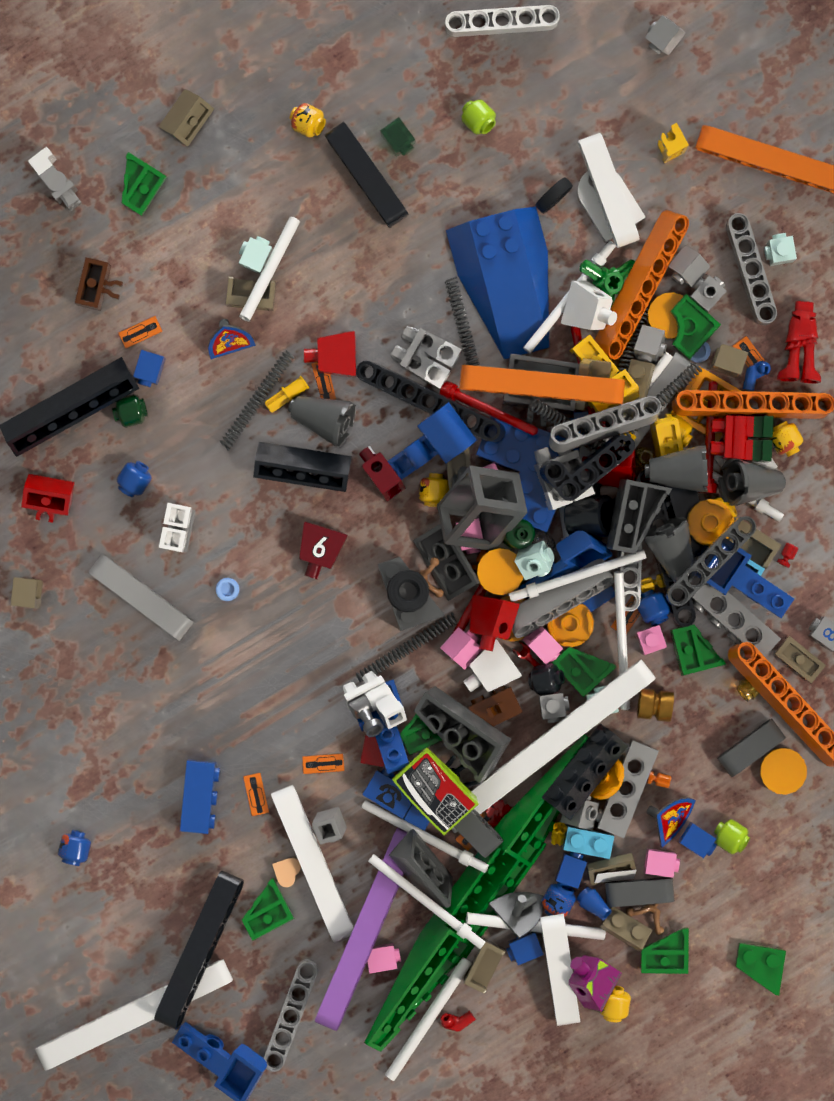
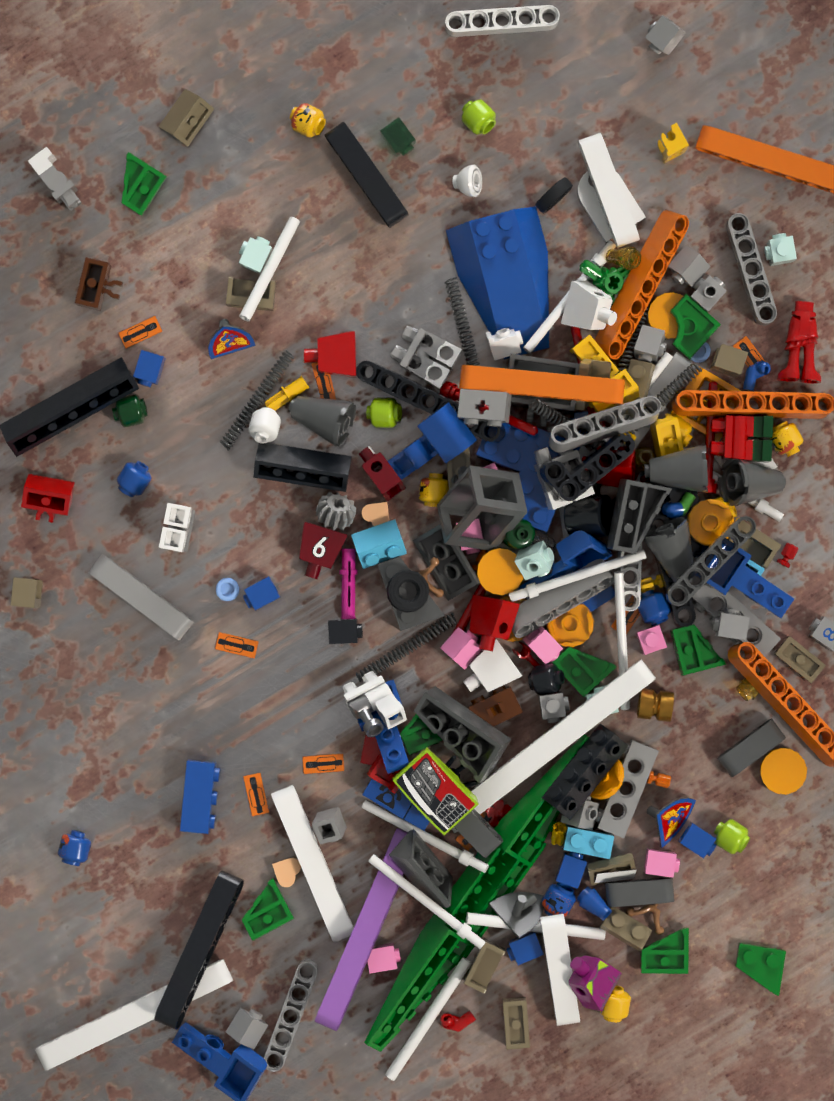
none -> orange sticker [215,632,259,659]
none -> light grey brick [226,1008,268,1049]
none -> blue brick [243,577,281,610]
none -> white head [248,407,281,444]
none -> light grey gear [316,492,356,531]
none -> black brick [328,619,363,644]
none -> dark pink pin [339,549,358,619]
none -> medium azure brick [351,519,407,569]
none -> light nougat tile [362,502,389,526]
none -> lime head [366,397,402,428]
none -> red bracket [367,754,402,794]
none -> white brick [453,164,482,197]
none -> light grey brick [457,389,512,427]
none -> white brick [486,328,524,360]
none -> dark tan panel [502,997,530,1050]
none -> clear yellow cone [606,247,641,270]
none -> arm [662,492,696,518]
none -> light grey brick [713,609,750,640]

